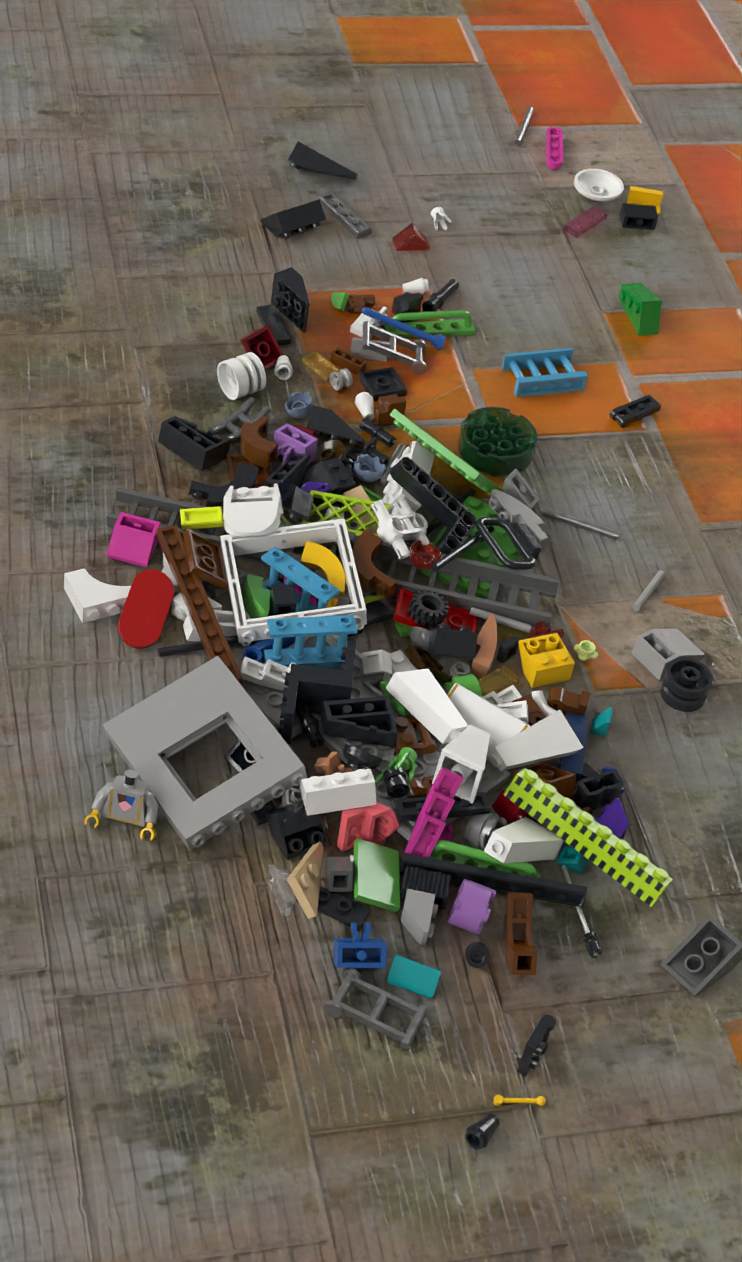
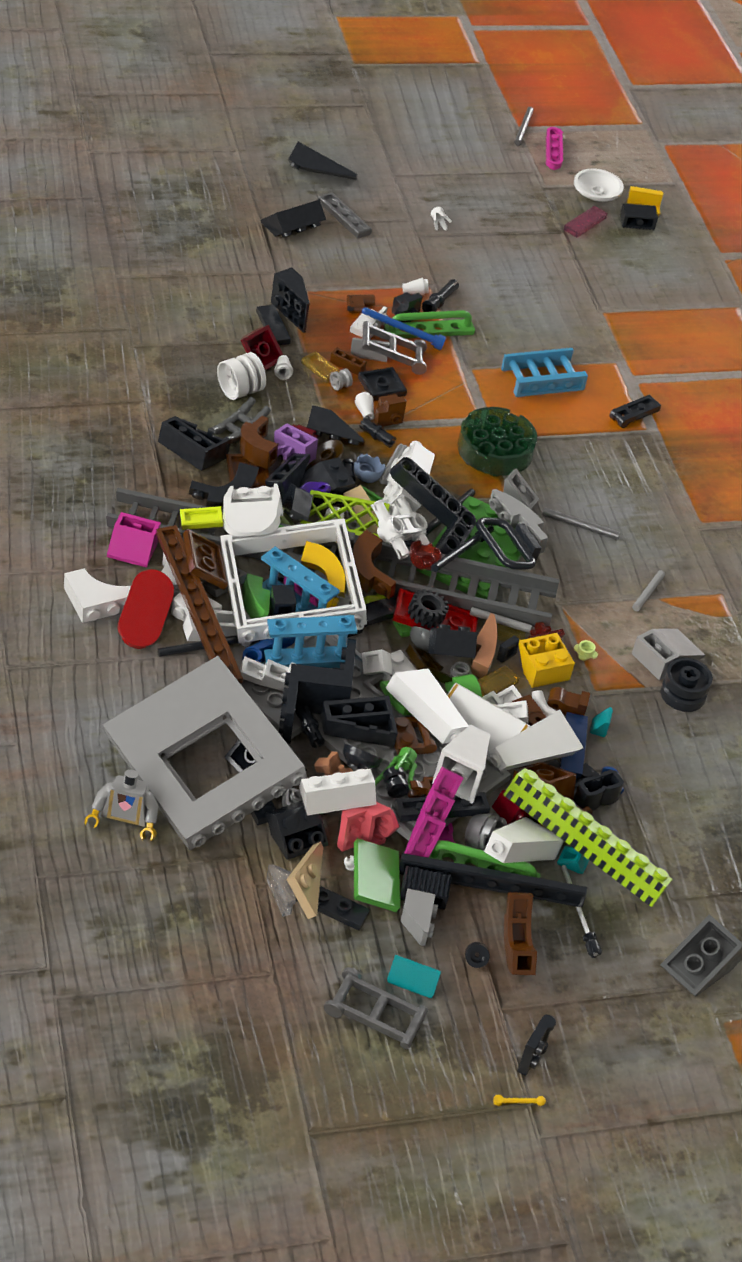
sand blue hair [285,392,314,419] -> none
dark grey brick [325,857,353,892] -> none
bright green tile [331,292,349,311] -> none
blue brick [333,922,387,968] -> none
black bracket [346,437,390,466] -> none
bright green plate [390,409,504,496] -> none
clear red slope [392,223,430,251] -> none
medium lavender brick [448,879,496,935] -> none
black cone [465,1114,500,1149] -> none
dark purple slope [594,798,629,840] -> none
green wedge [619,283,662,336] -> none

